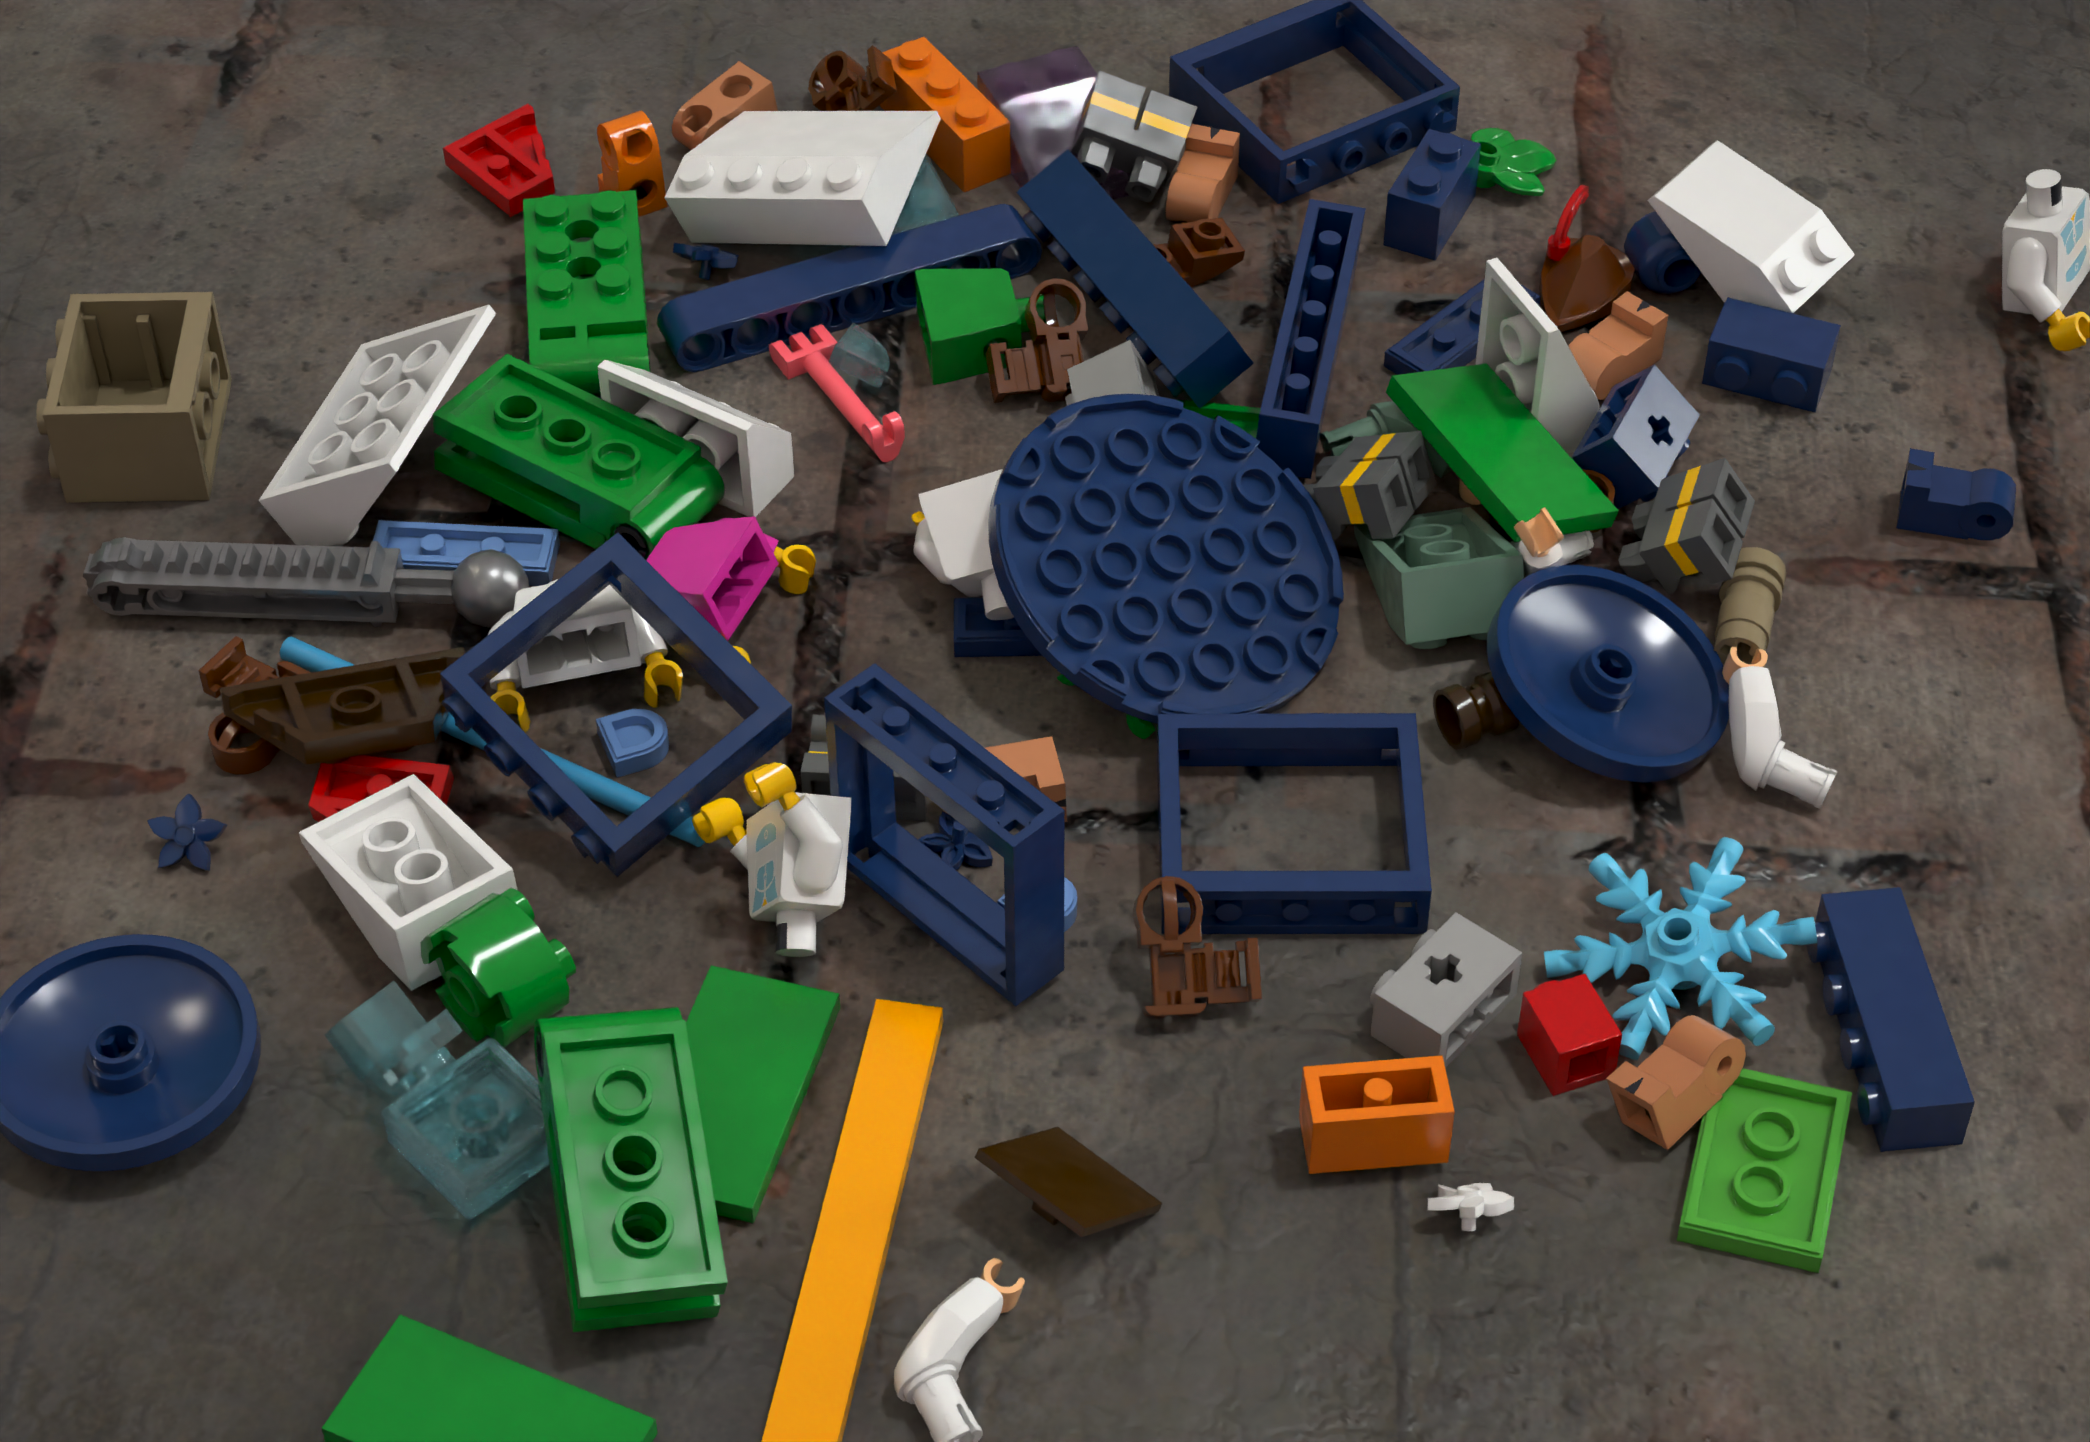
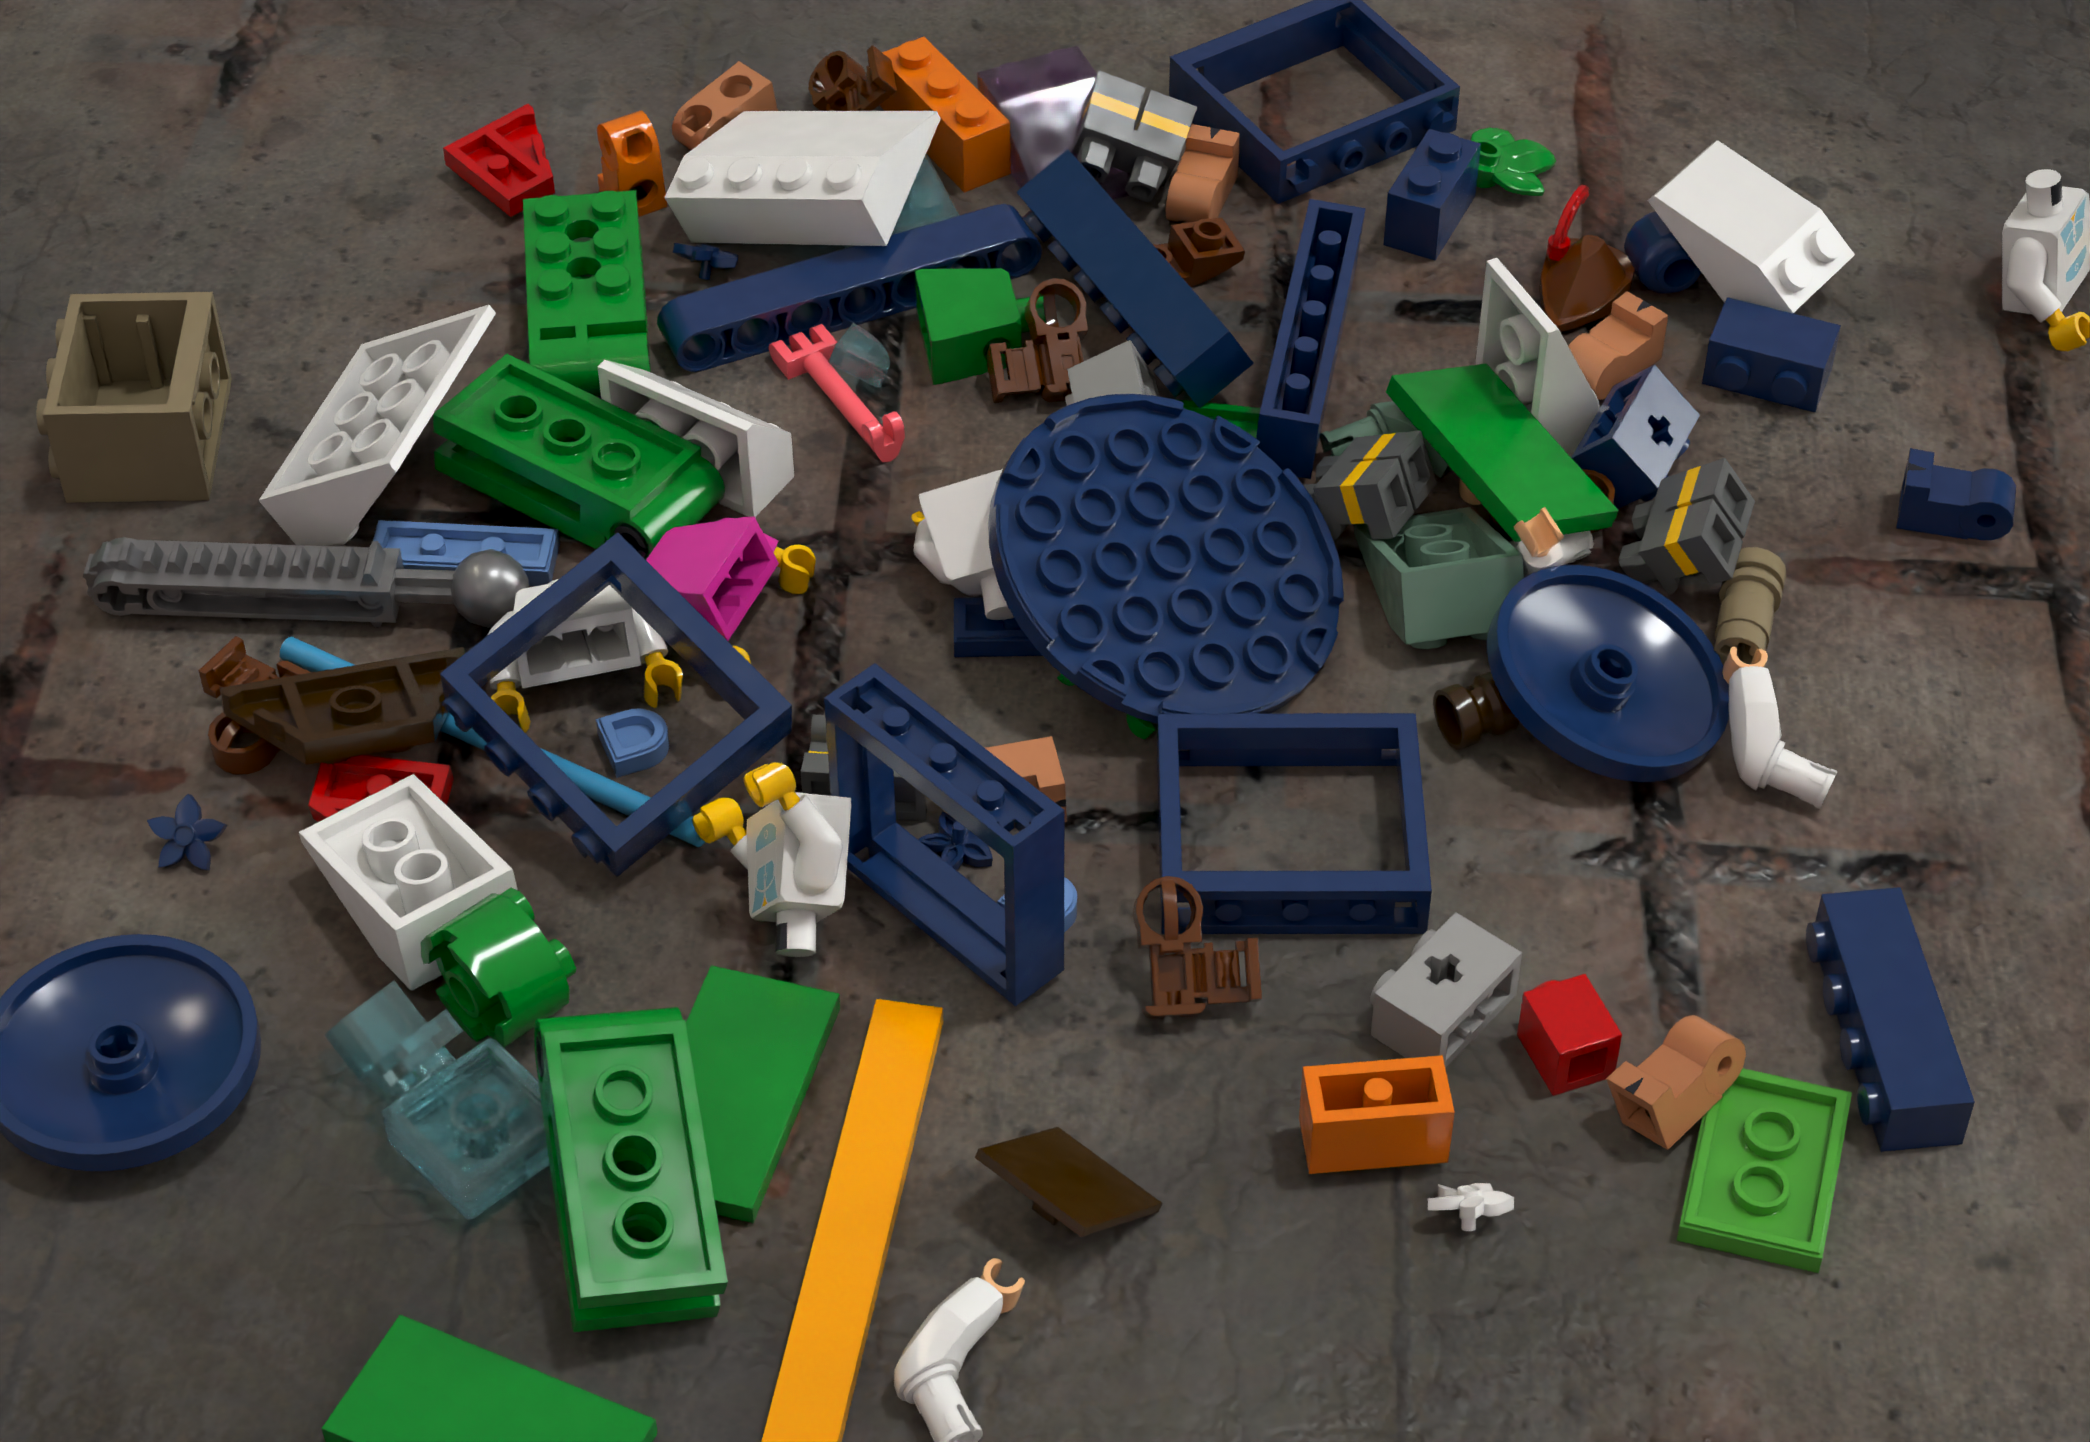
dark blue tile [1384,279,1540,375] -> none
medium azure piece [1544,837,1817,1060] -> none

